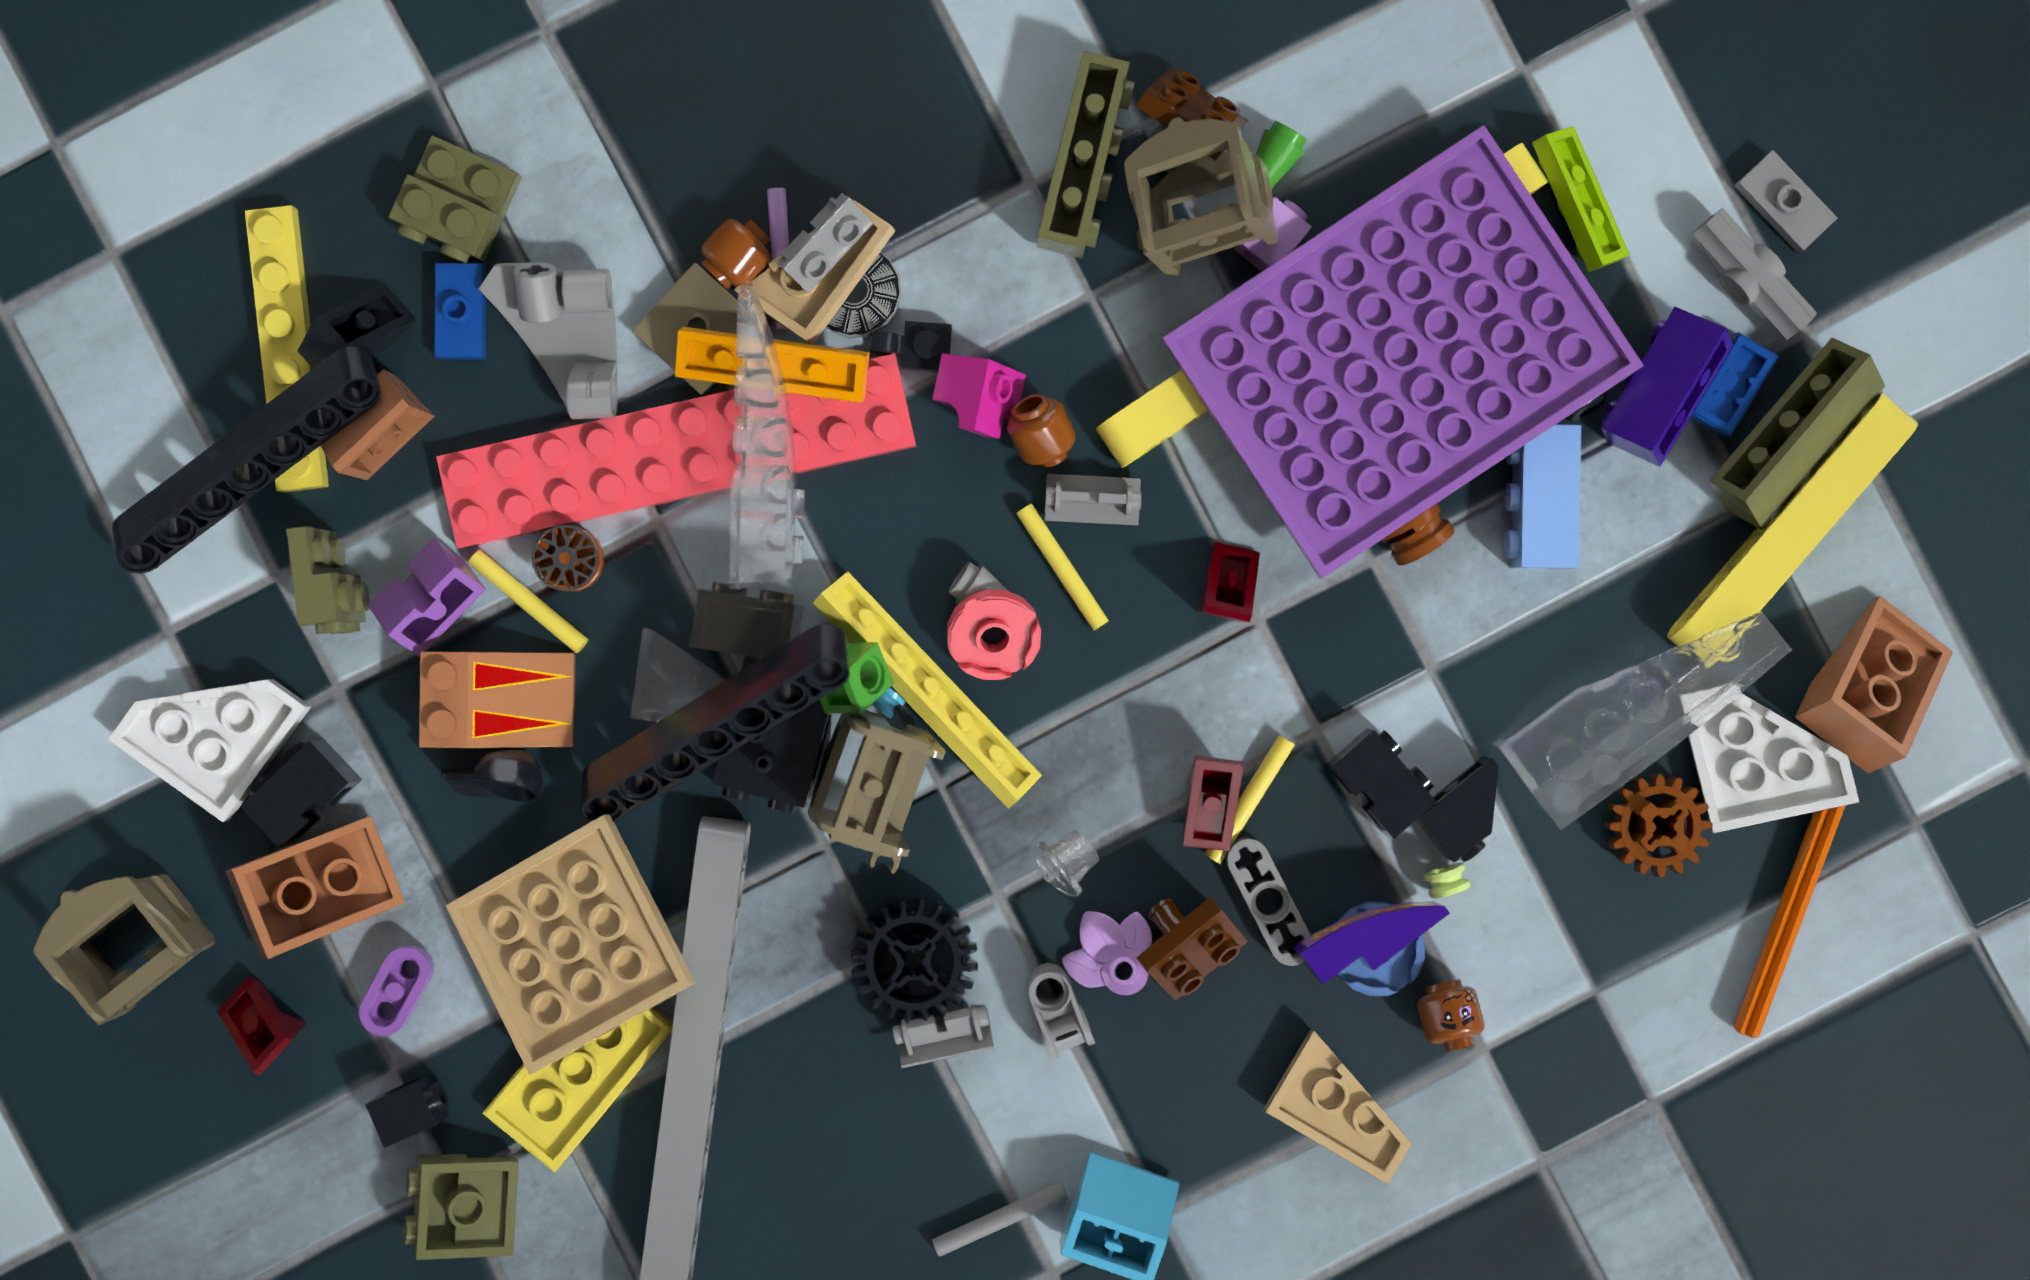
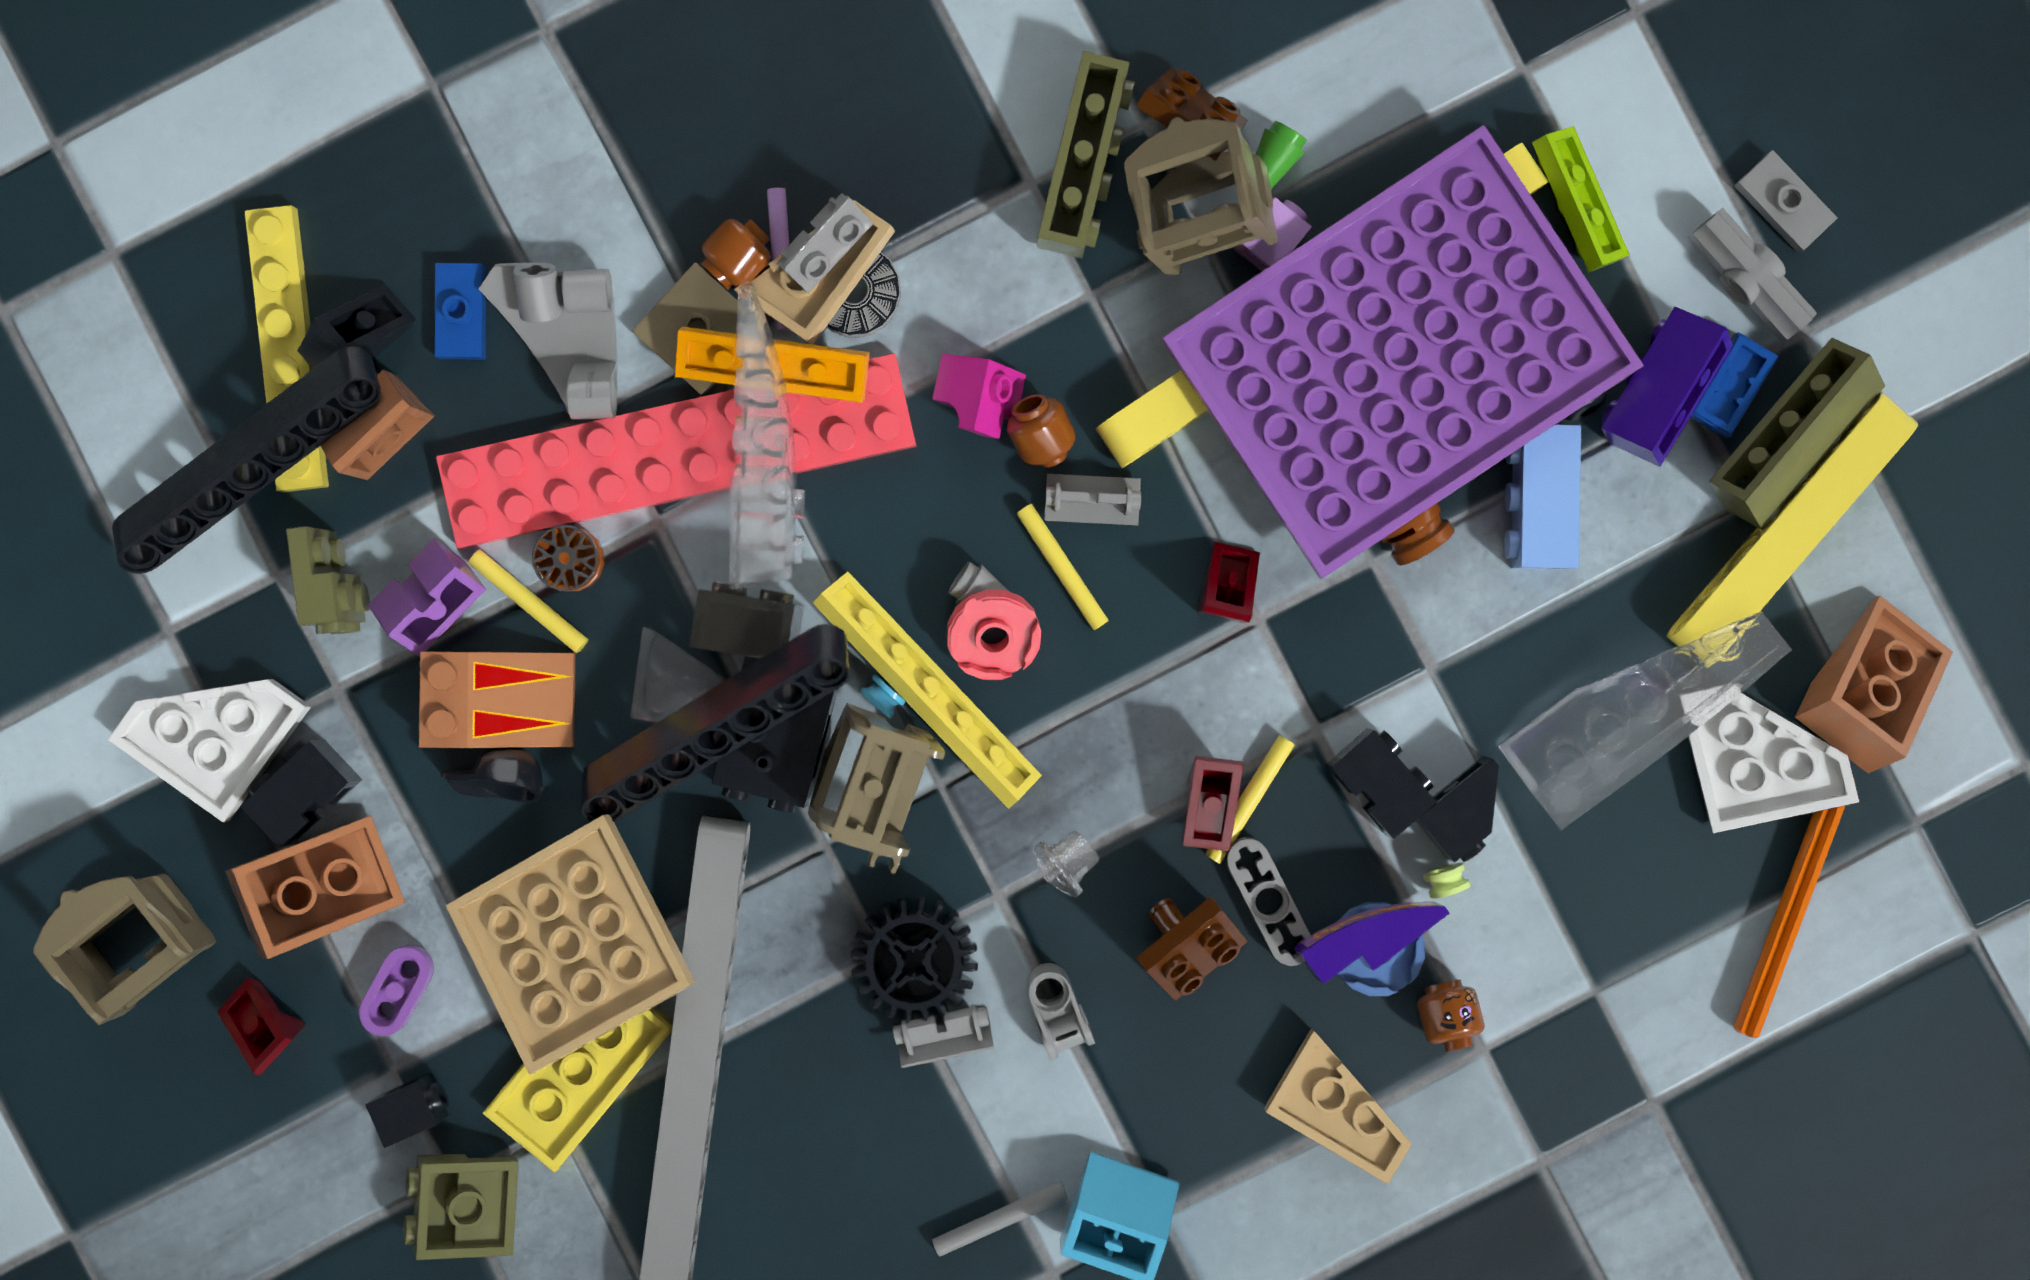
olive plate [388,136,522,263] -> none
bright green brick [820,642,894,714] -> none
black plate [870,321,952,373] -> none
lavender plate [1062,911,1152,996] -> none
dark orange gear [1604,773,1713,877] -> none

